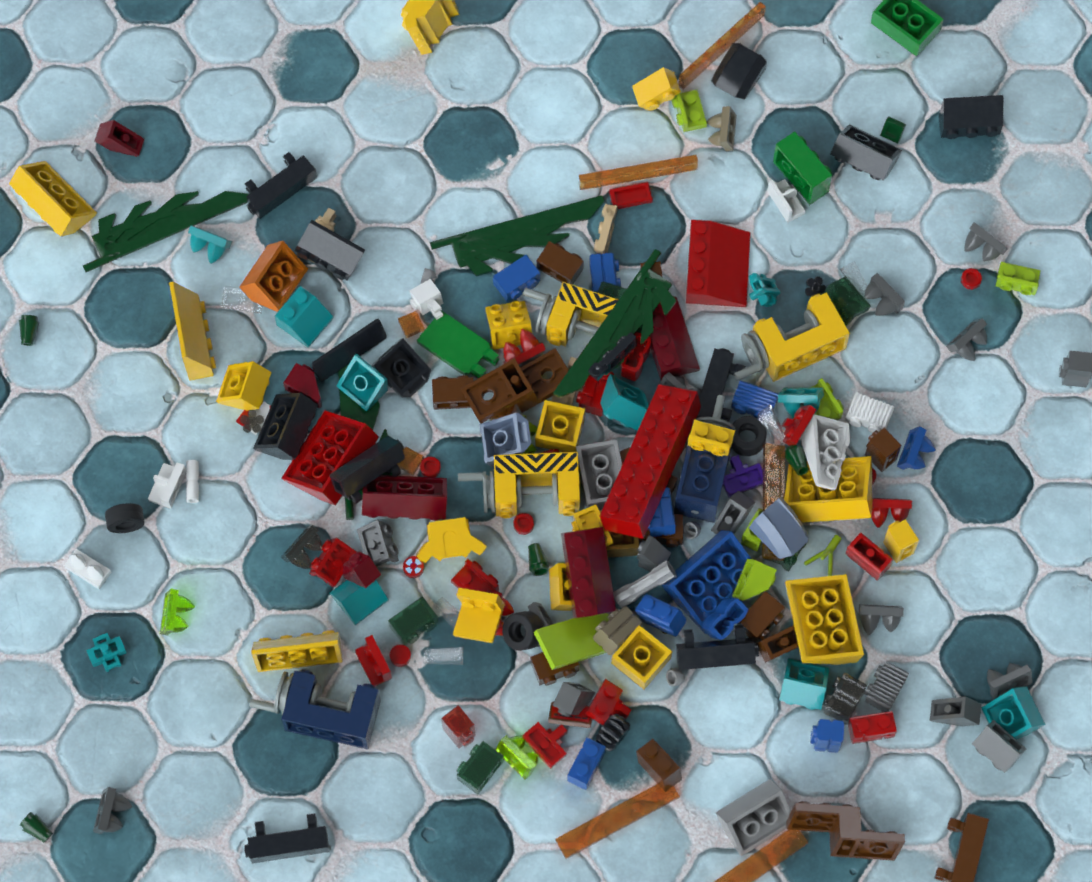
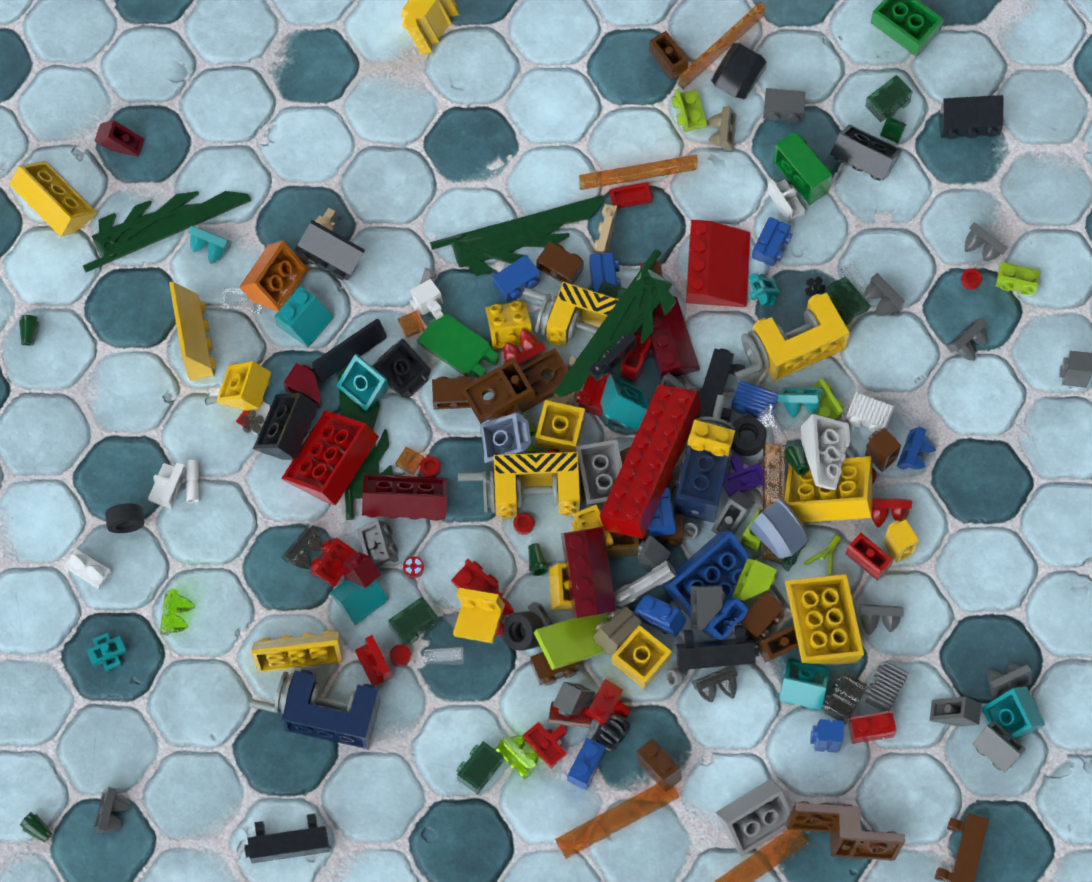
black brick [244,152,317,219] -> none
black brick [329,436,406,504] -> none
yellow slope [416,517,487,563] -> none
clear red brick [441,705,475,749] -> none
yellow brick [632,67,681,111] -> none
red hinge [781,405,816,446] -> none
none -> reddish brown brick [649,31,688,81]
none -> dark grey slope [691,585,725,630]
none -> clear smoke tile [692,666,738,702]
none -> blue brick [752,217,793,267]
none -> dark grey brick [763,88,806,123]
none -> clear green brick [865,75,913,122]

